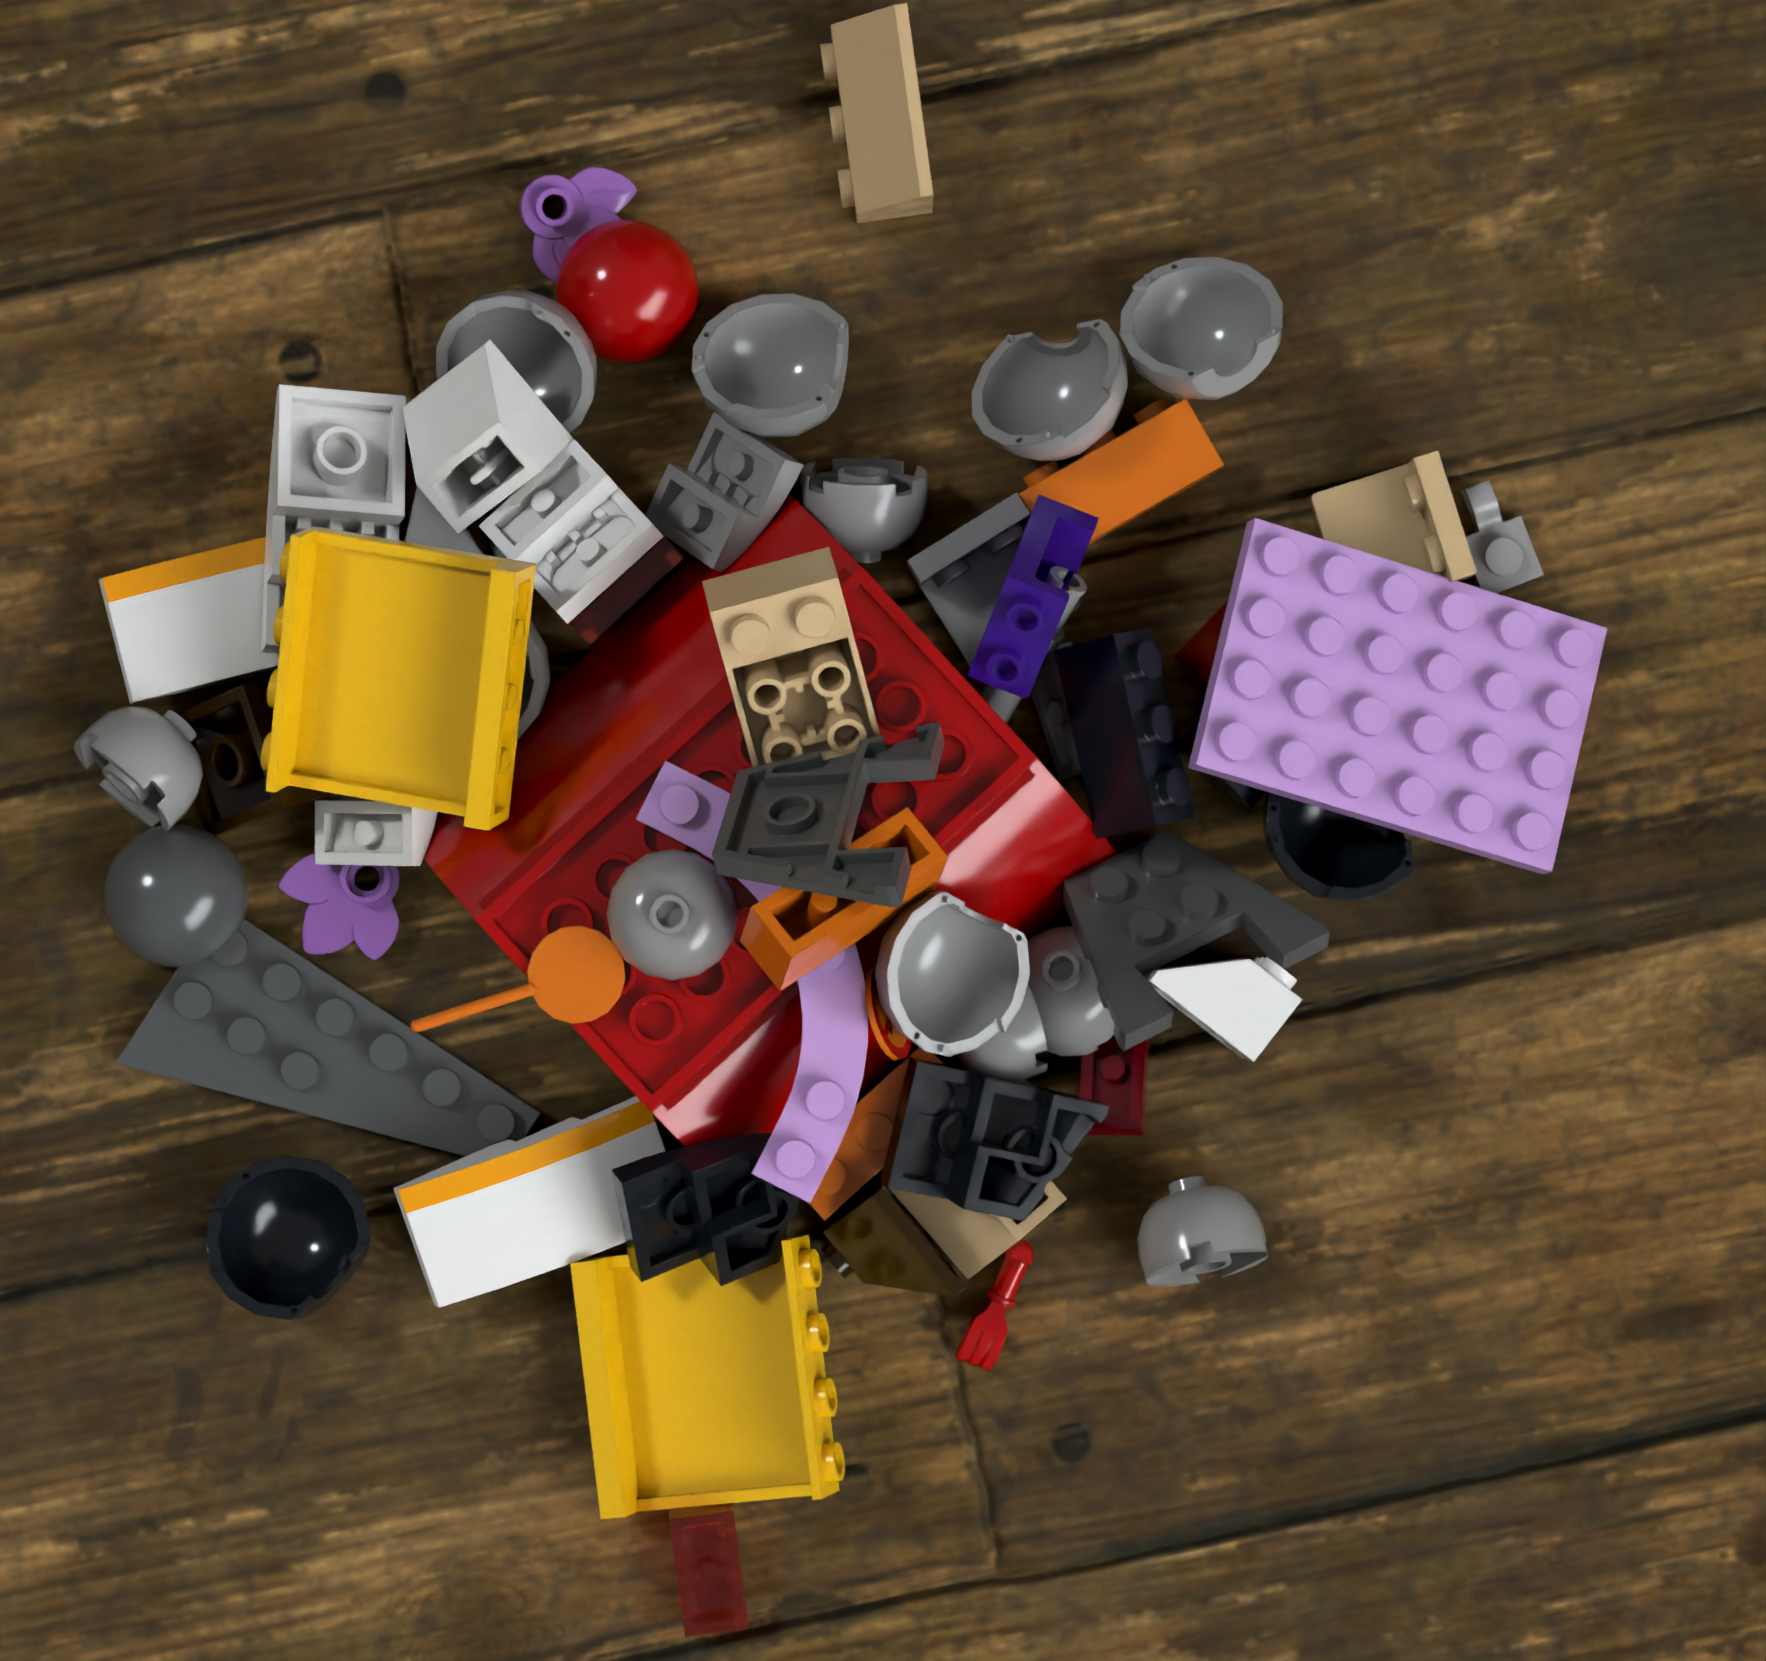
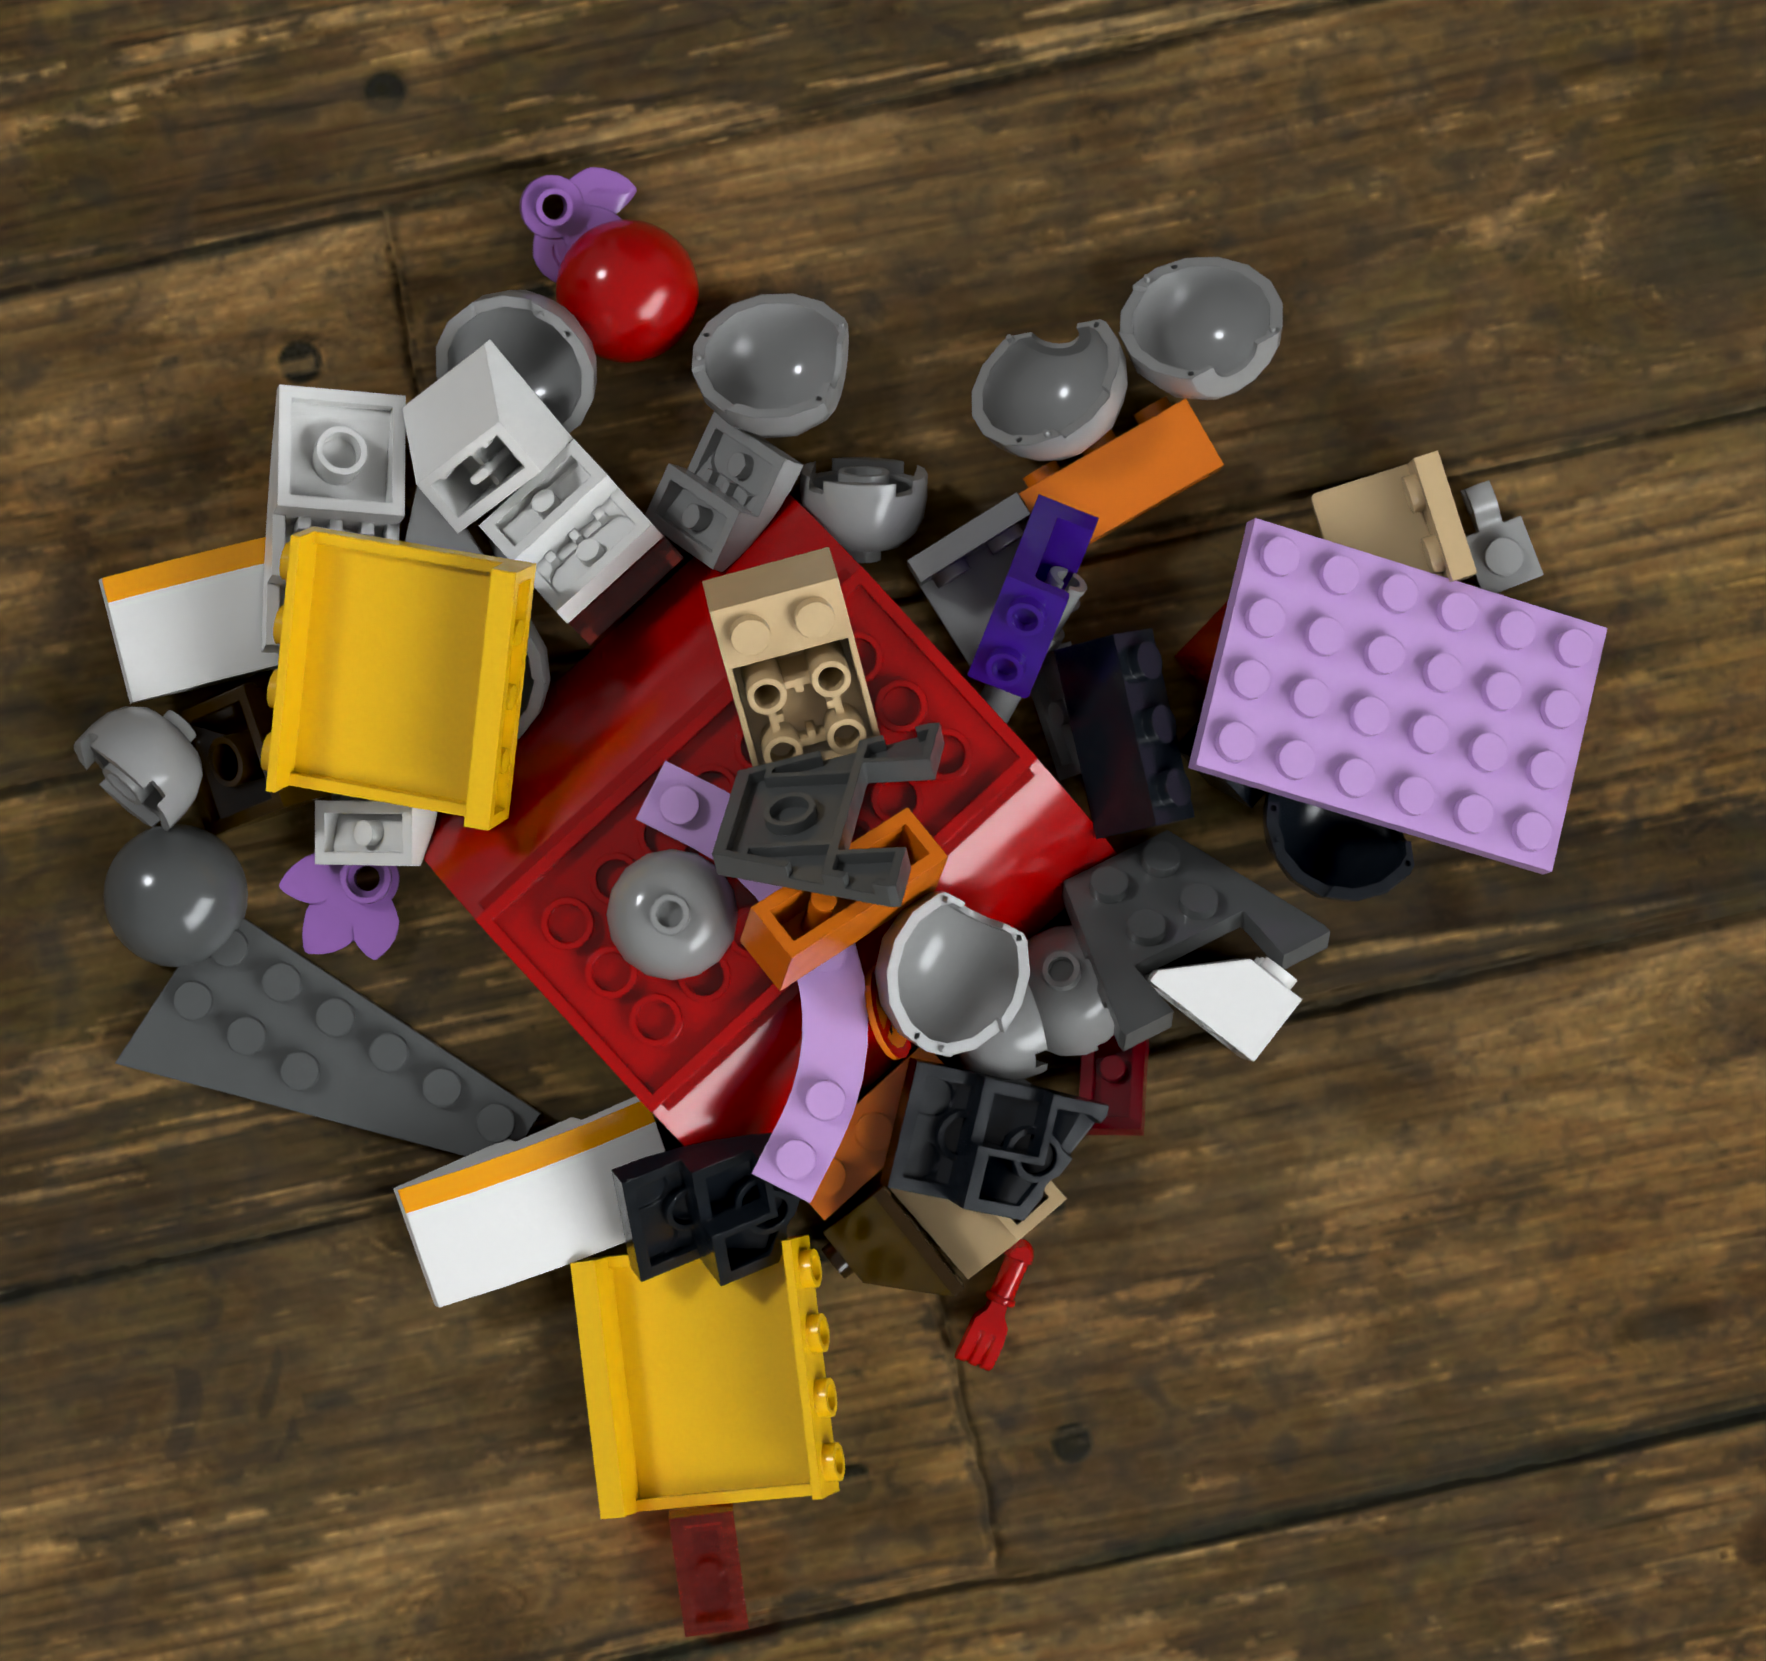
black cylinder [205,1155,371,1321] -> none
orange piece [410,925,626,1033] -> none
tan slope [820,3,934,223] -> none
light grey cylinder [1137,1176,1268,1287] -> none

